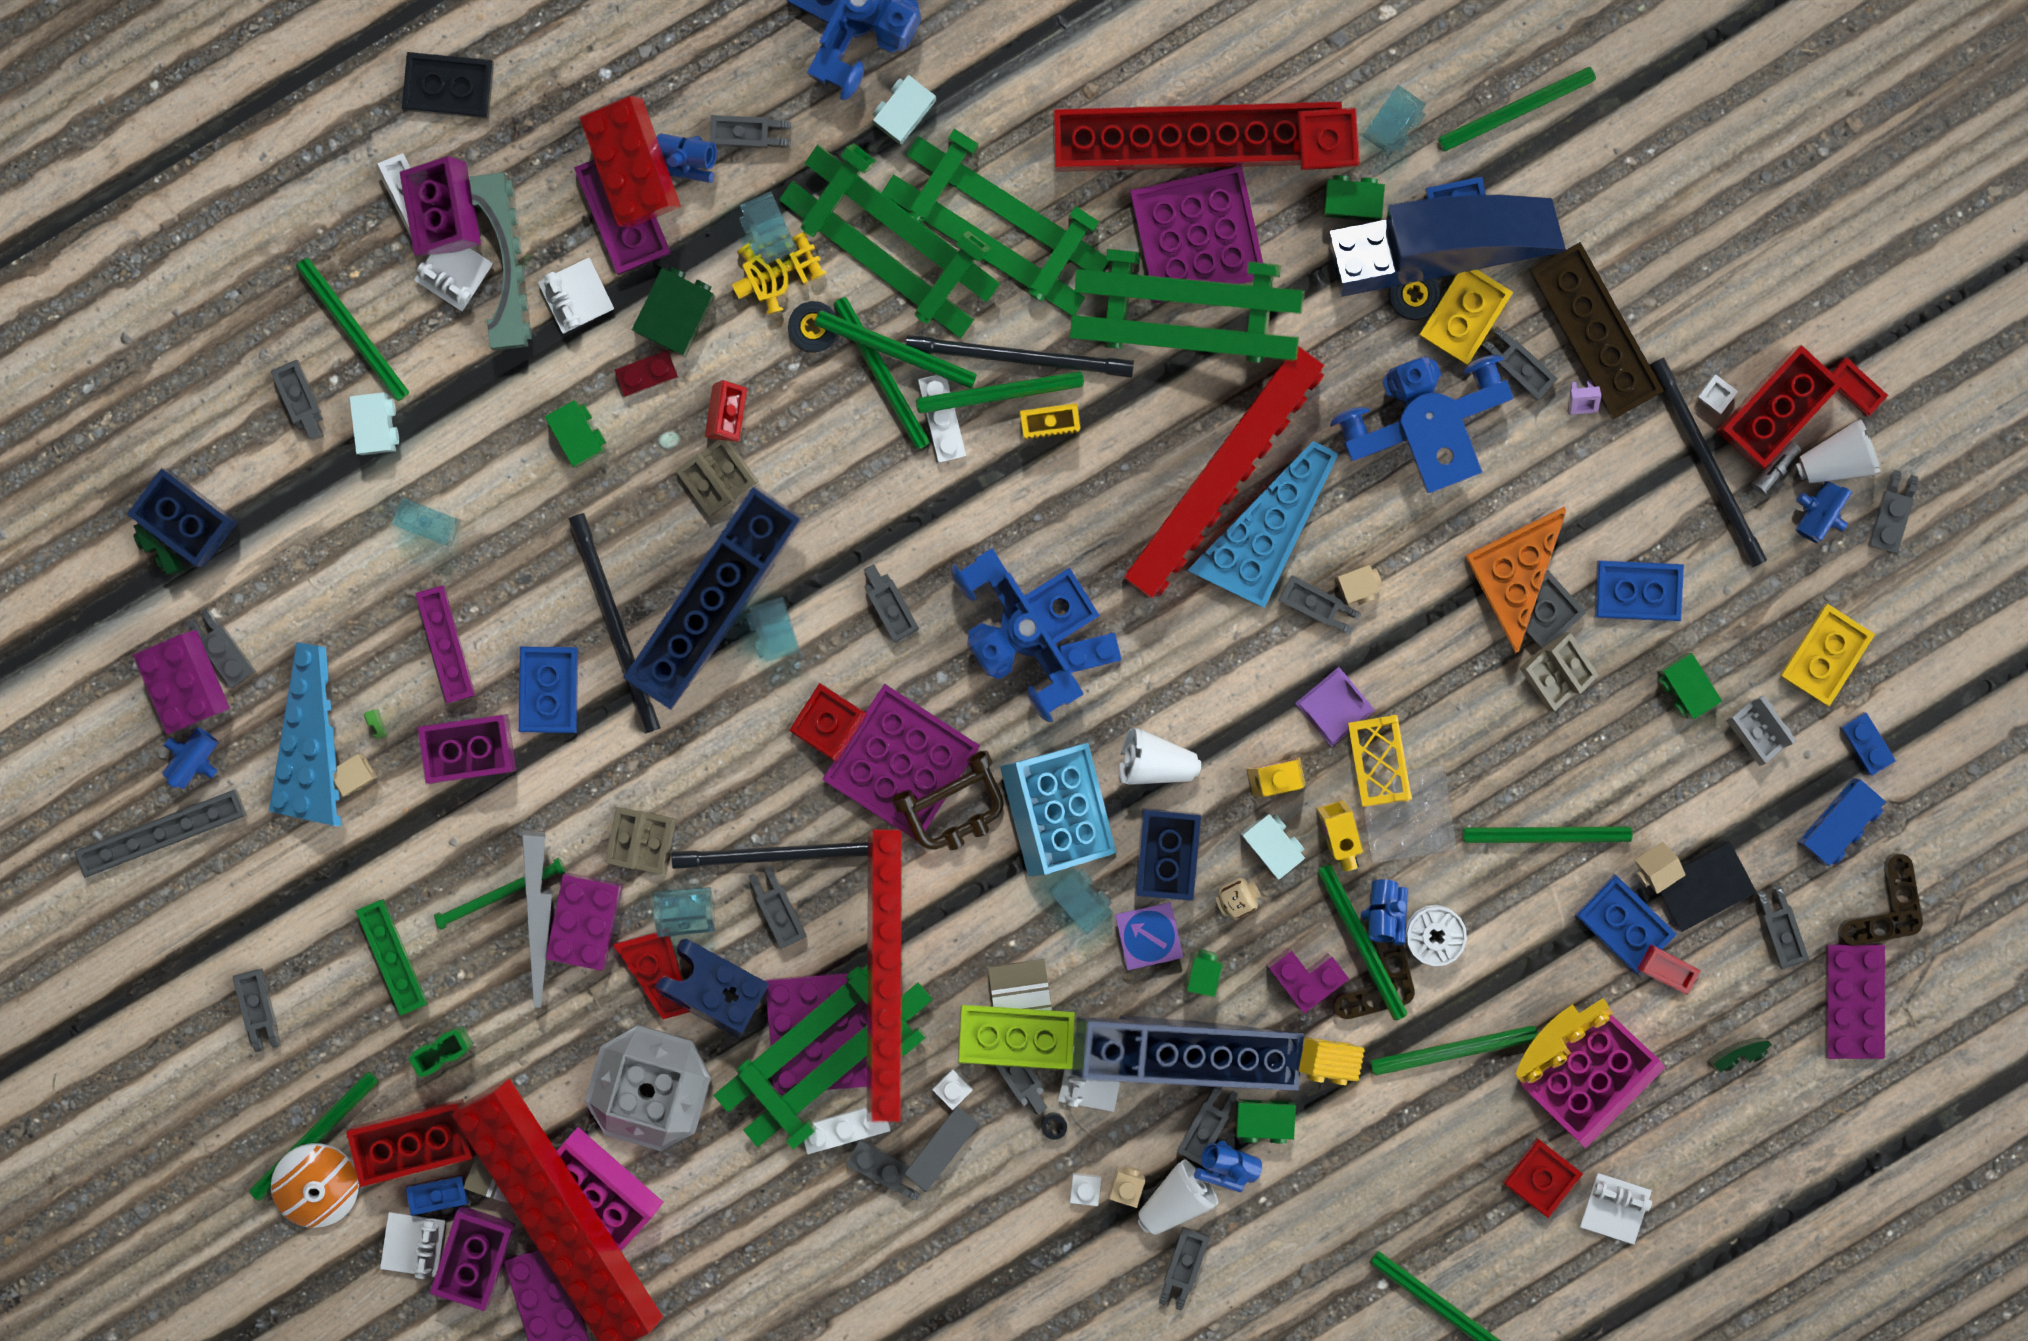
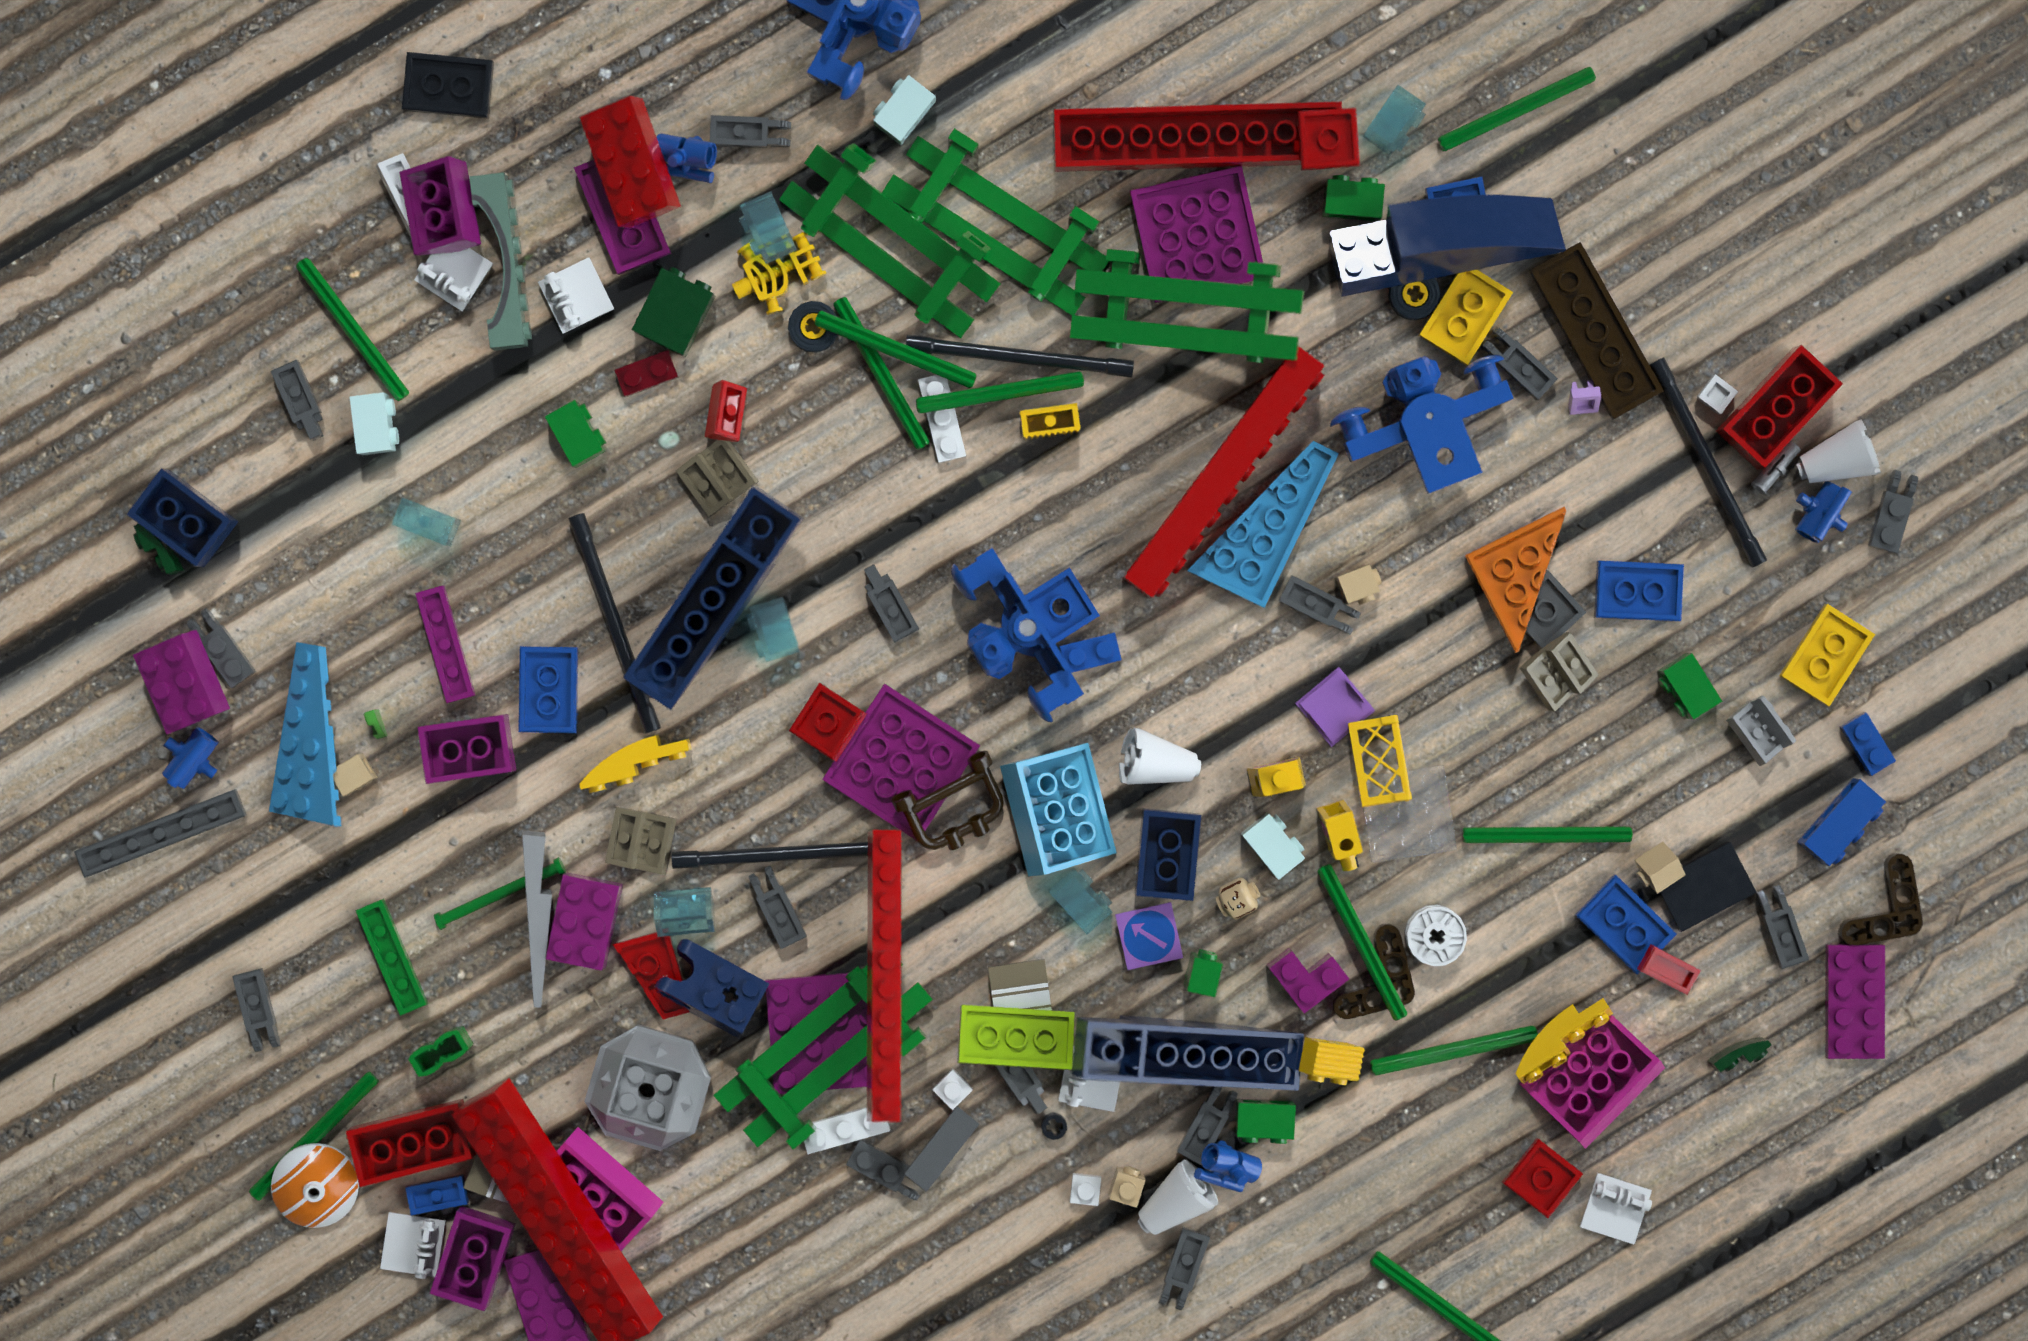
blue pin [1361,879,1408,945] -> none
red tile [1831,357,1889,417] -> none
none -> yellow slope [579,734,692,793]

